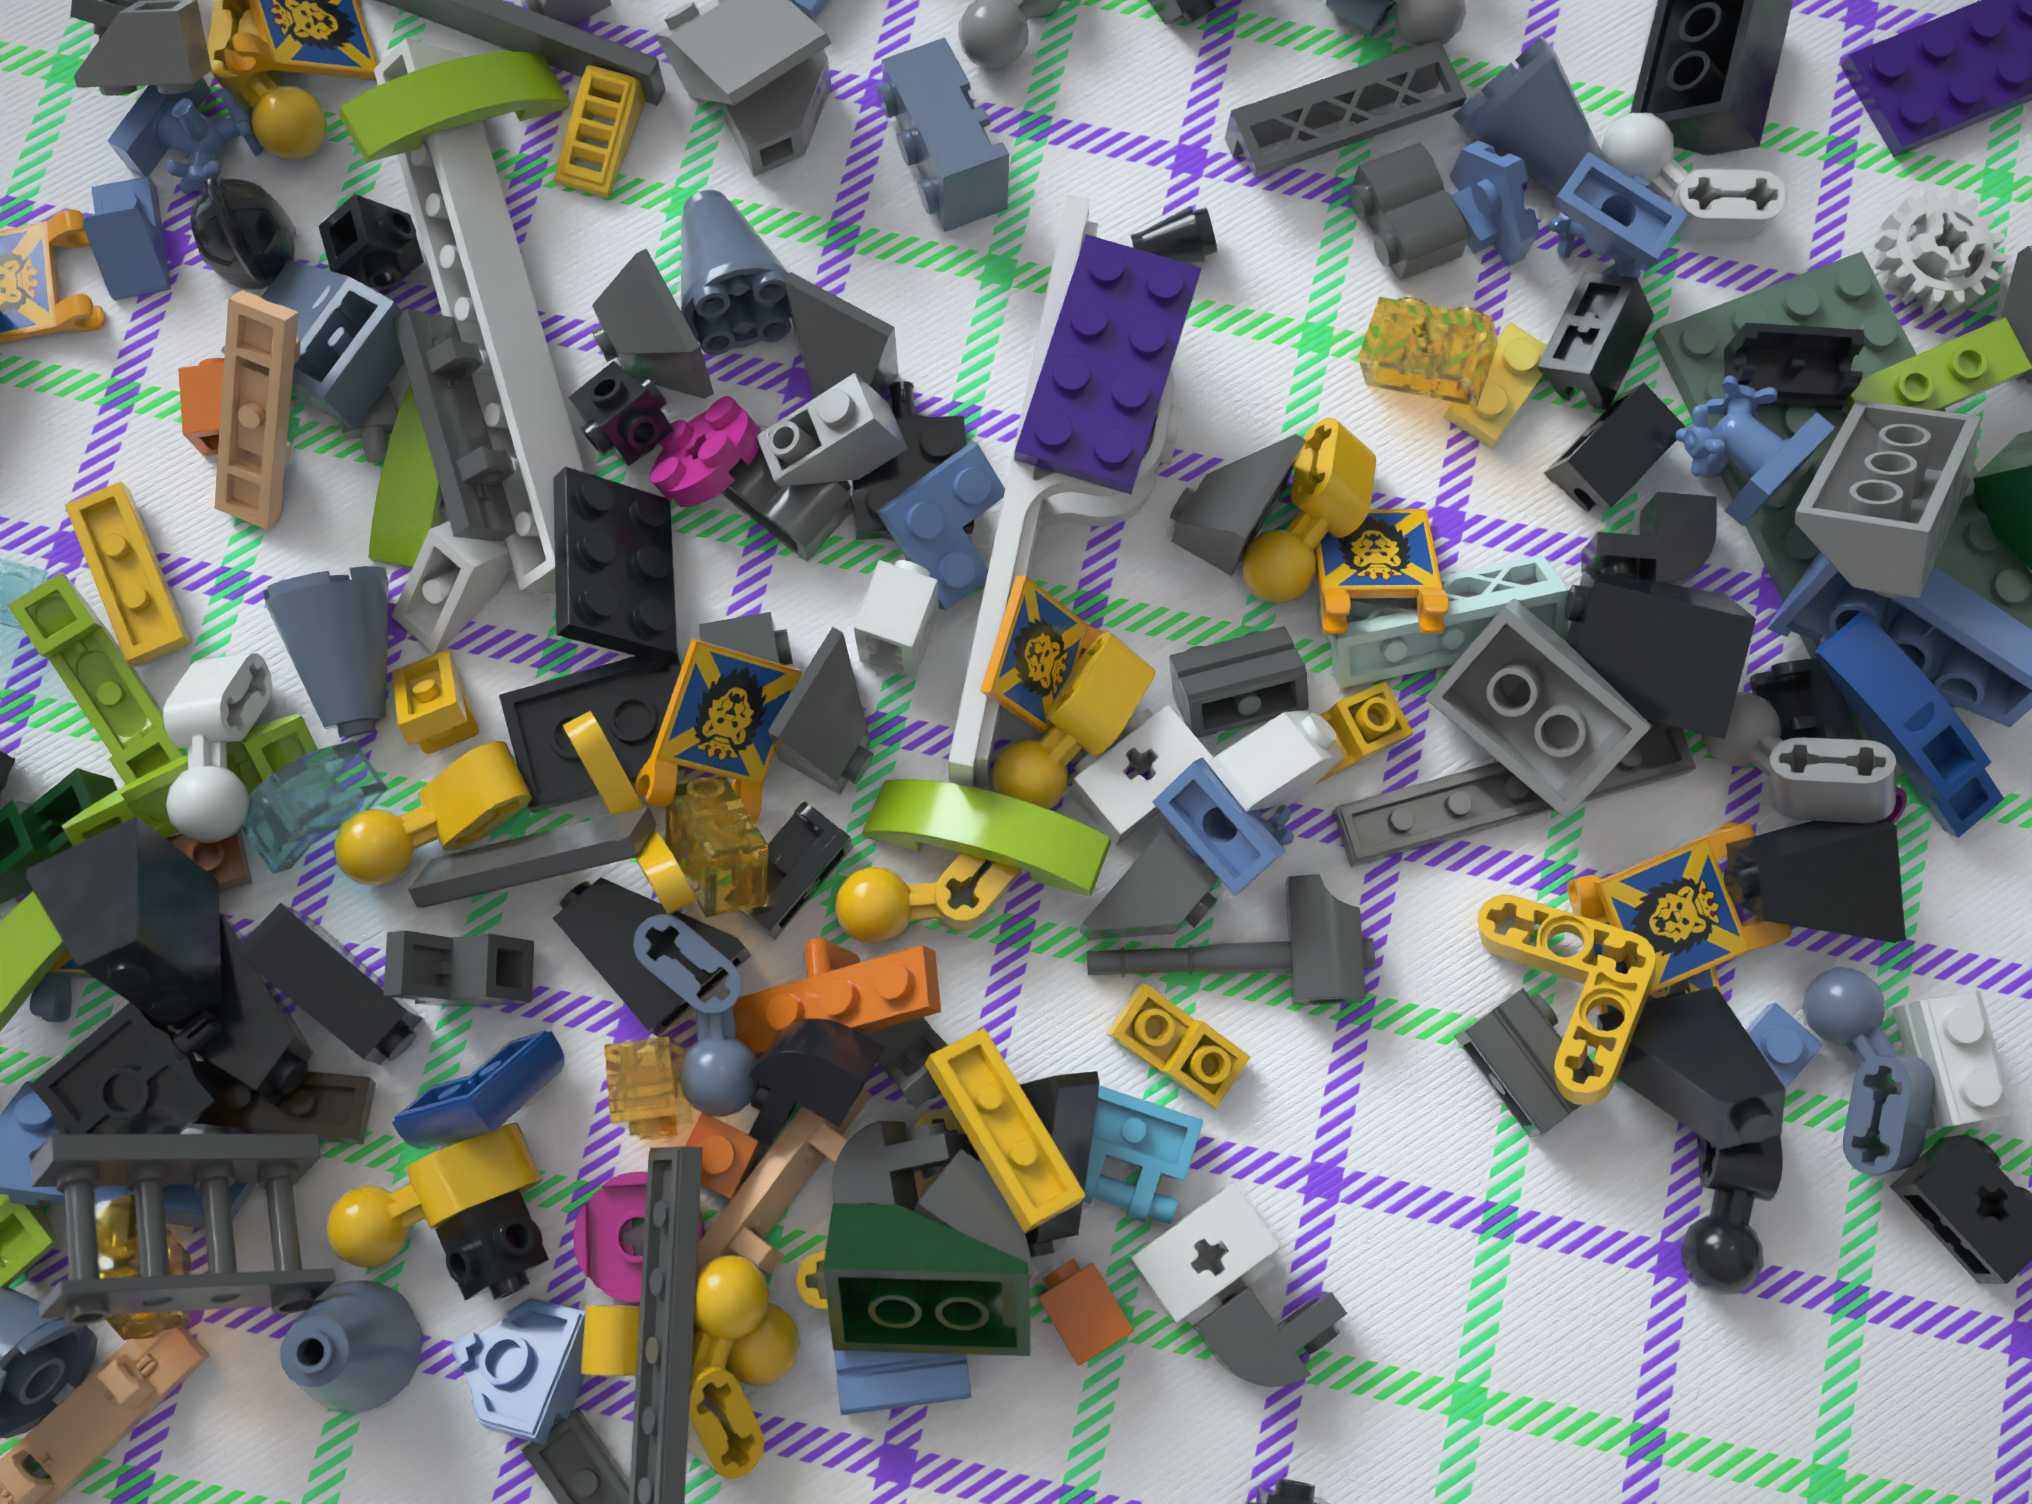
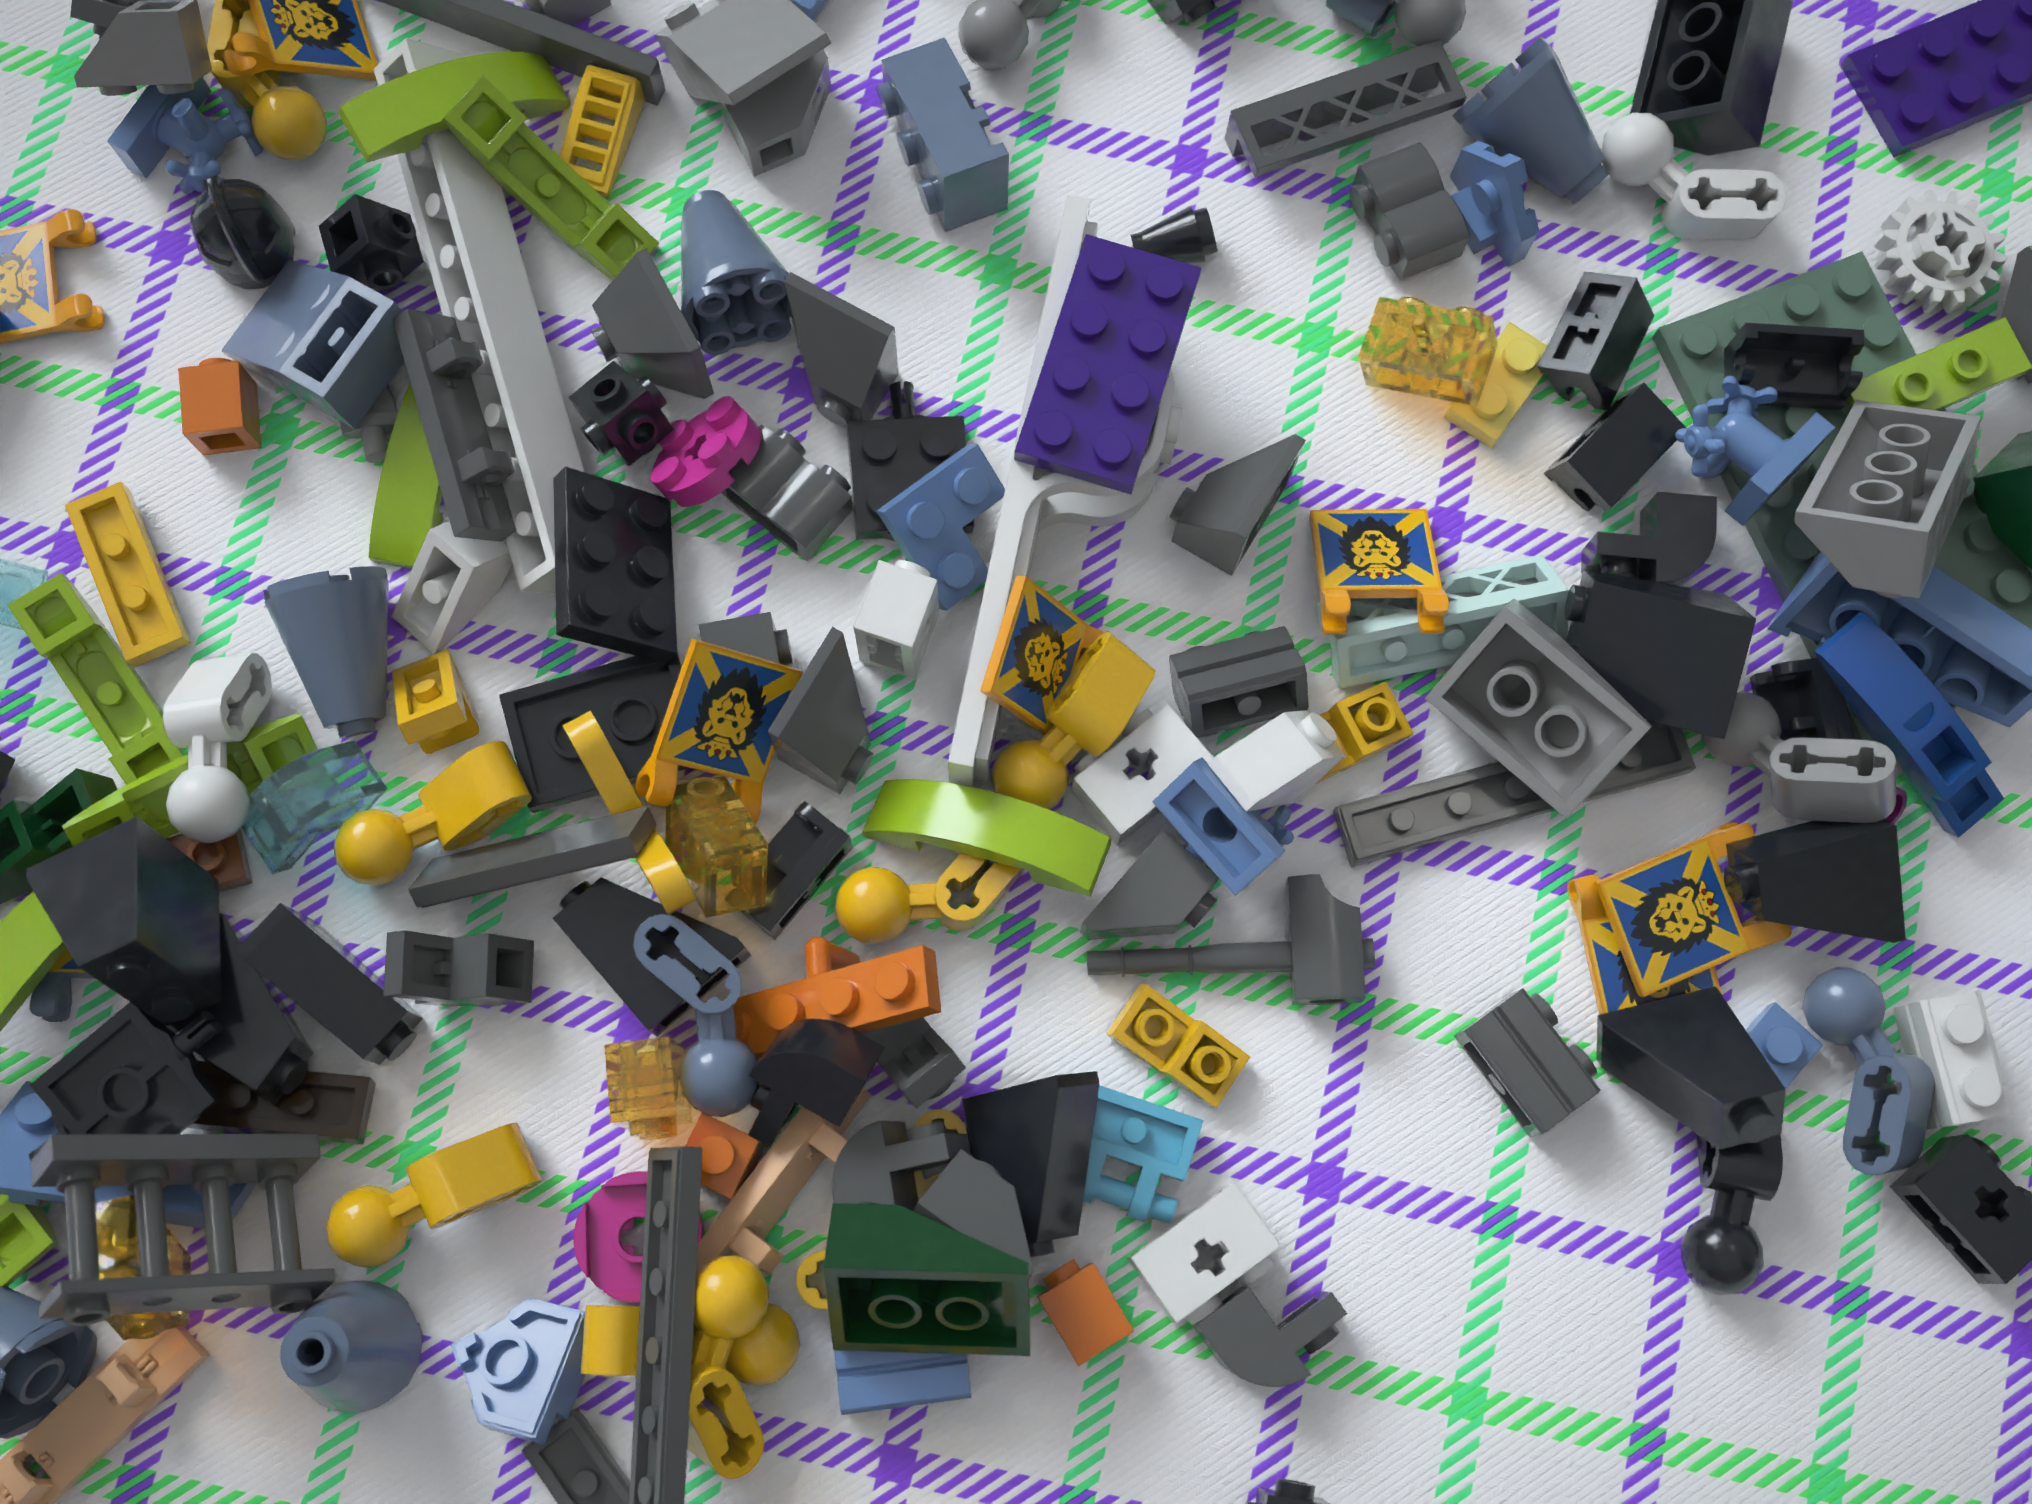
medium blue slope [82,176,171,300] -> none
light nougat hinge [214,290,301,530] -> none
blue brick [392,1030,565,1149] -> none
black brick [435,1189,549,1301] -> none
light grey slope [757,373,908,487] -> none
yellow plate [925,1028,1086,1233] -> none
yellow beam [1241,417,1376,604] -> none
yellow beam [1477,894,1656,1106] -> none
medium blue piece [1548,151,1688,279] -> none
none -> lime slope [442,75,659,280]

